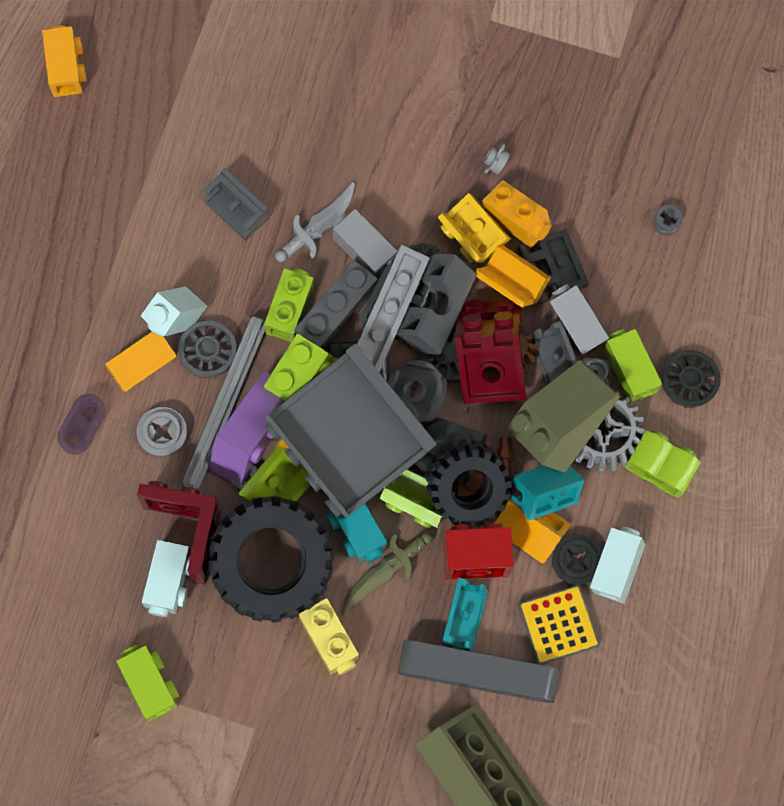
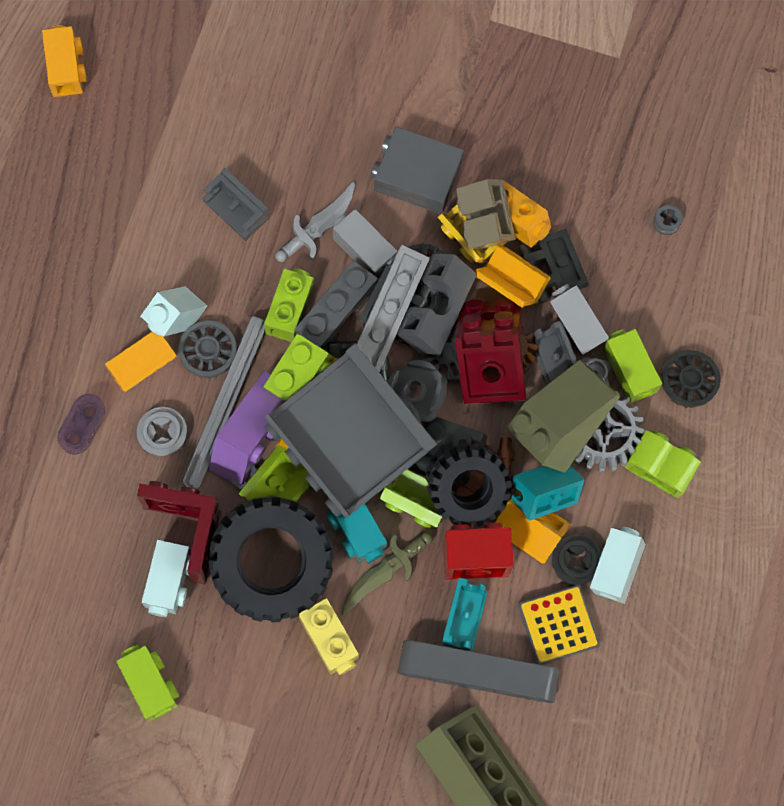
light grey plate [483,143,510,174] -> none
none -> dark grey brick [371,126,464,214]
none -> dark tan piece [456,179,516,249]

